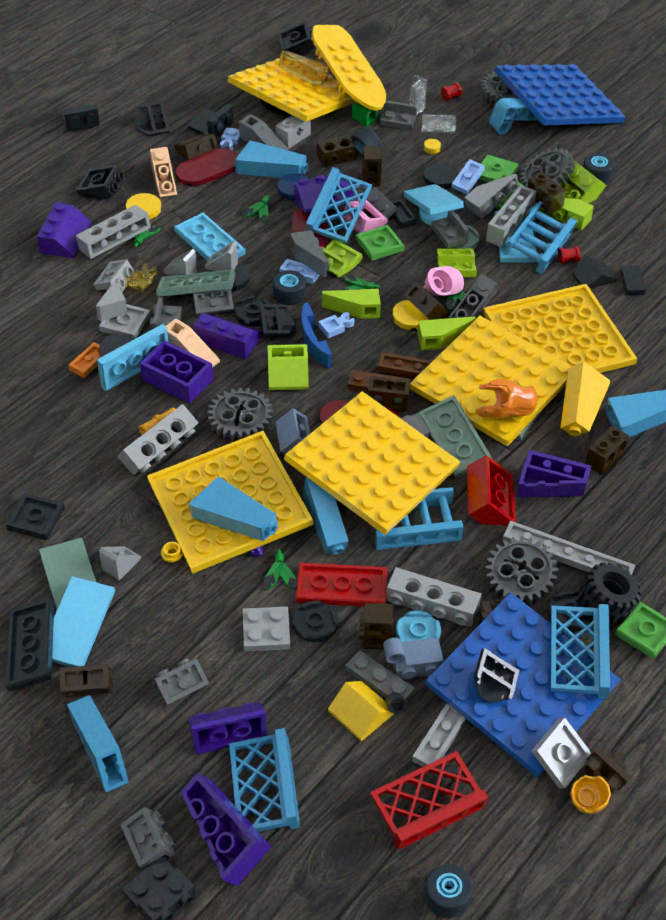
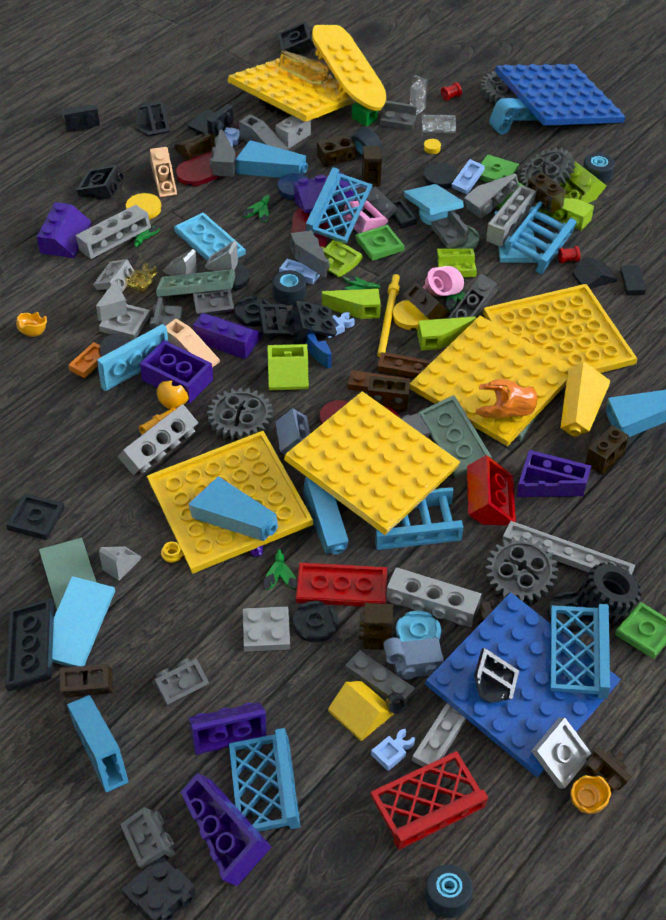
none -> light orange hair [16,312,47,337]
none -> light orange hair [157,381,188,409]
none -> dark grey slope [210,130,236,177]
none -> black bracket [286,300,337,345]
none -> light blue plate [371,729,415,771]
none -> yellow bar [377,274,400,358]

